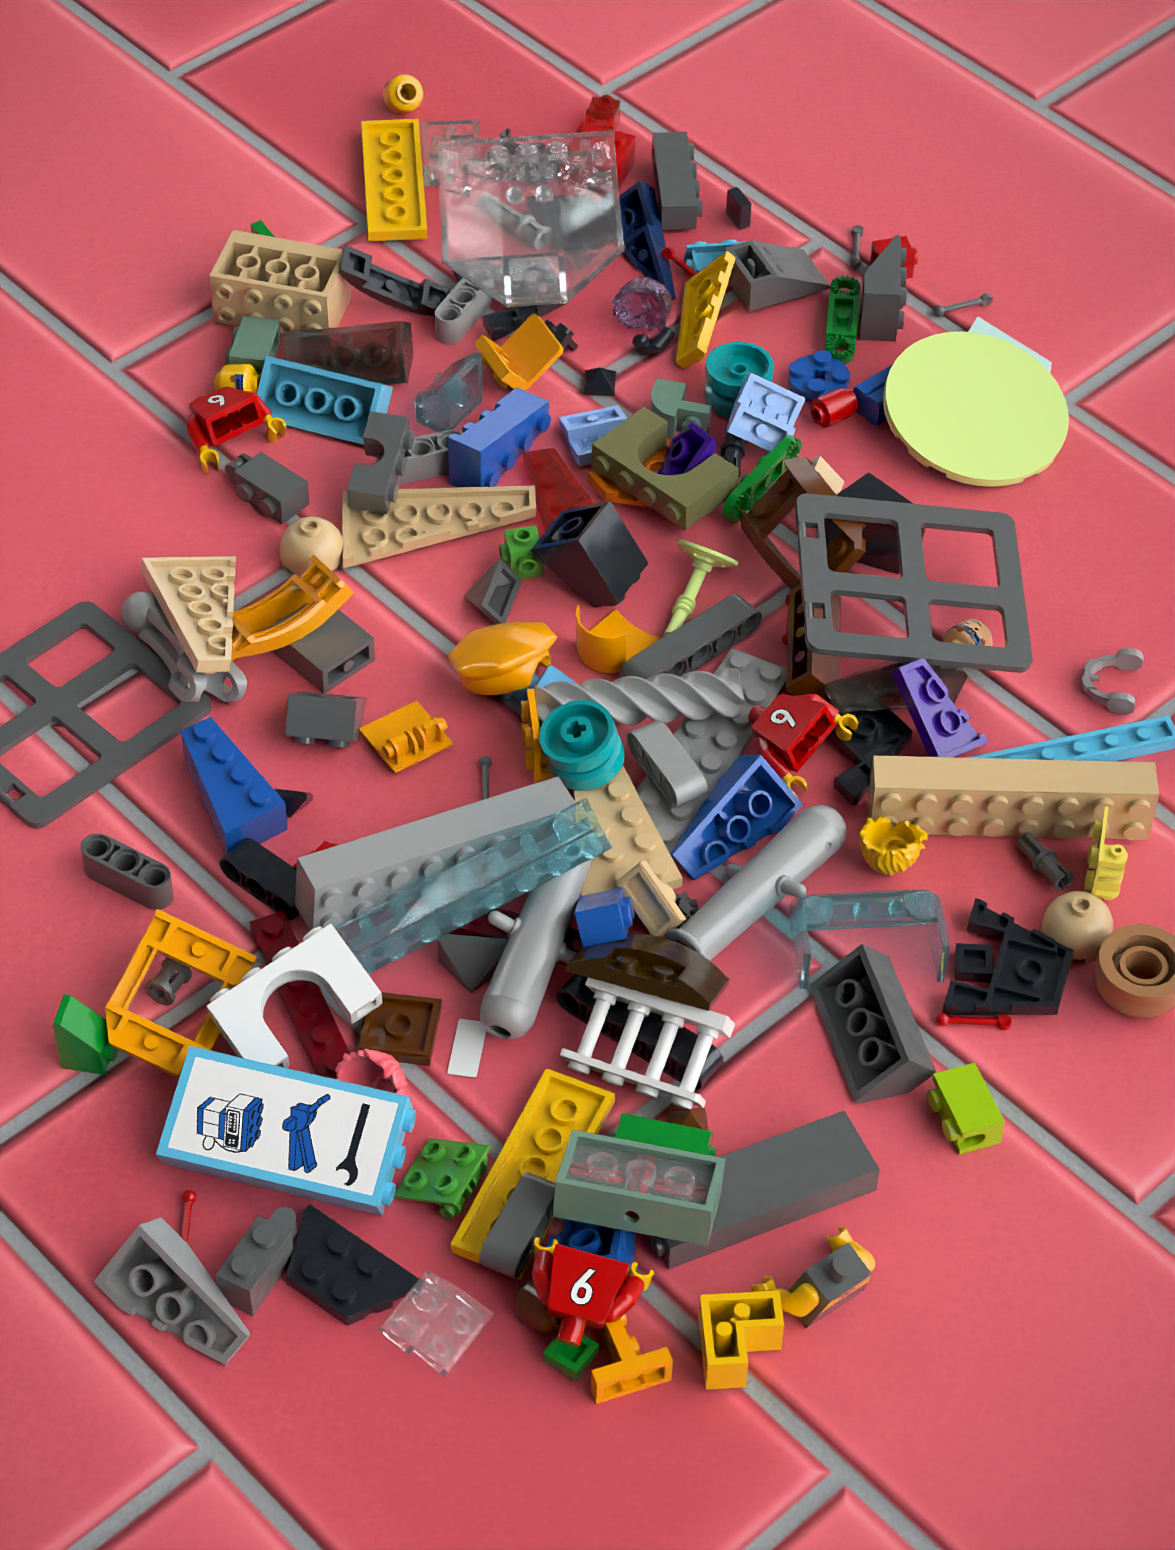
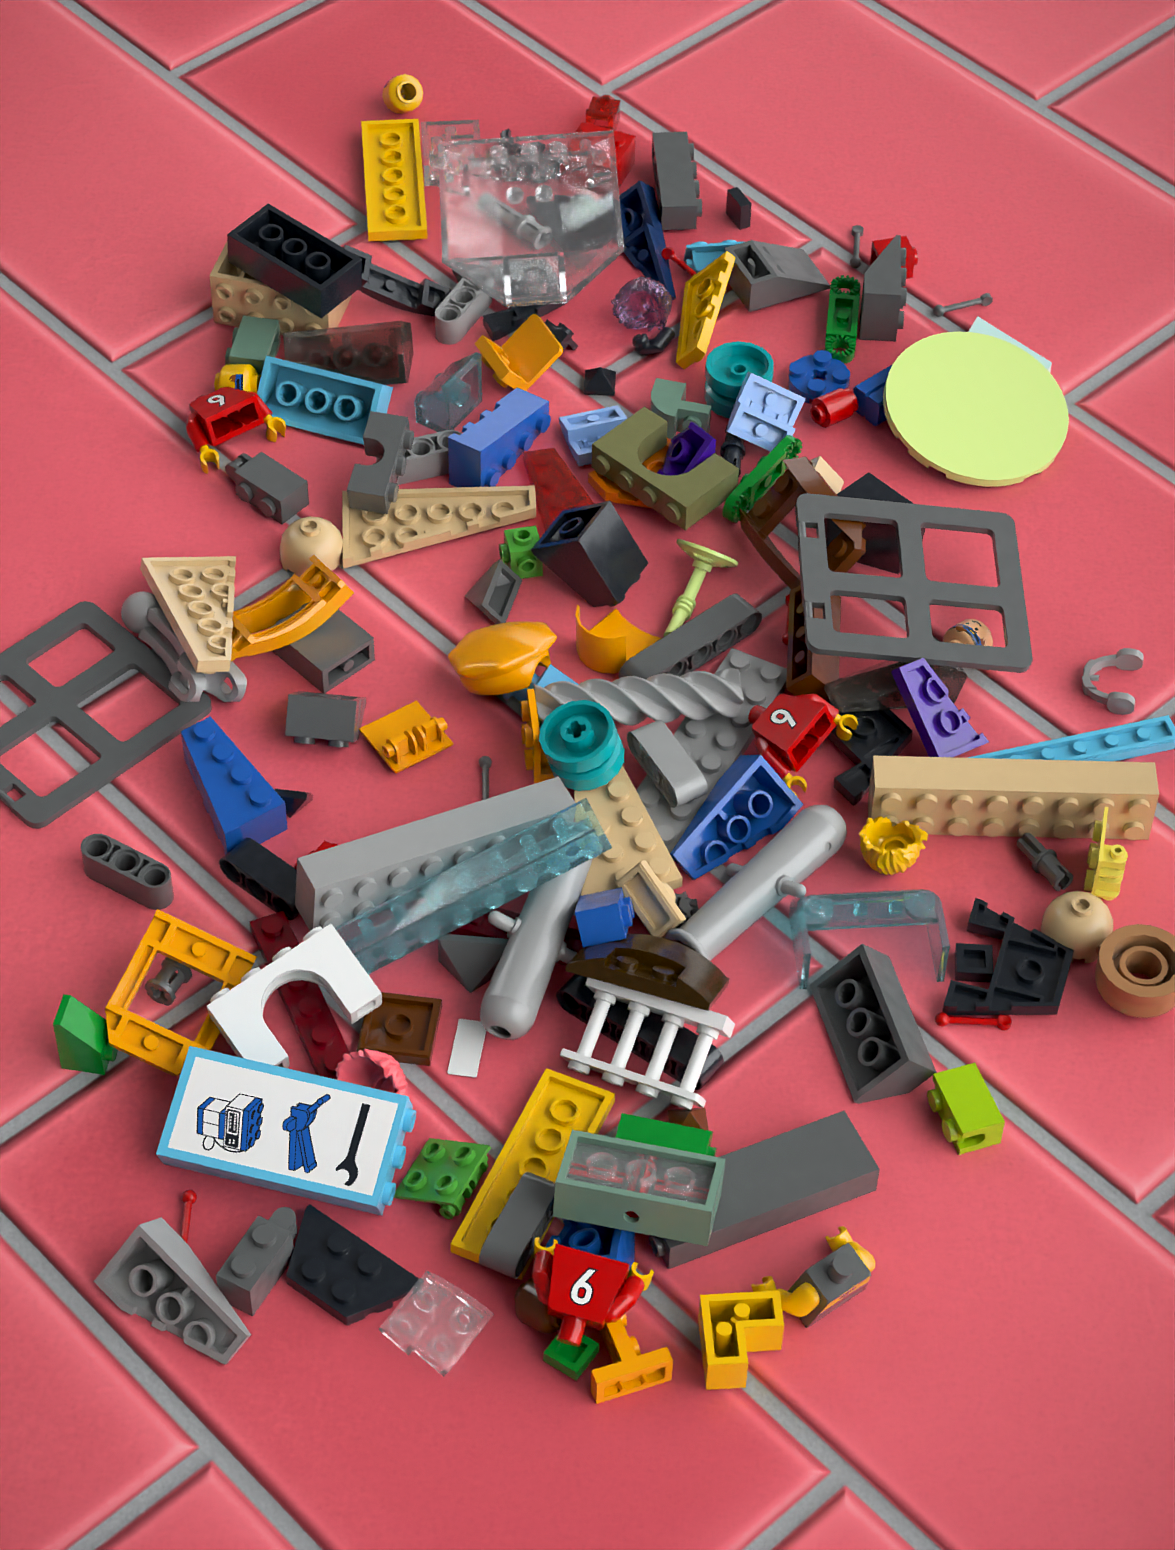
none -> black brick [227,203,362,319]

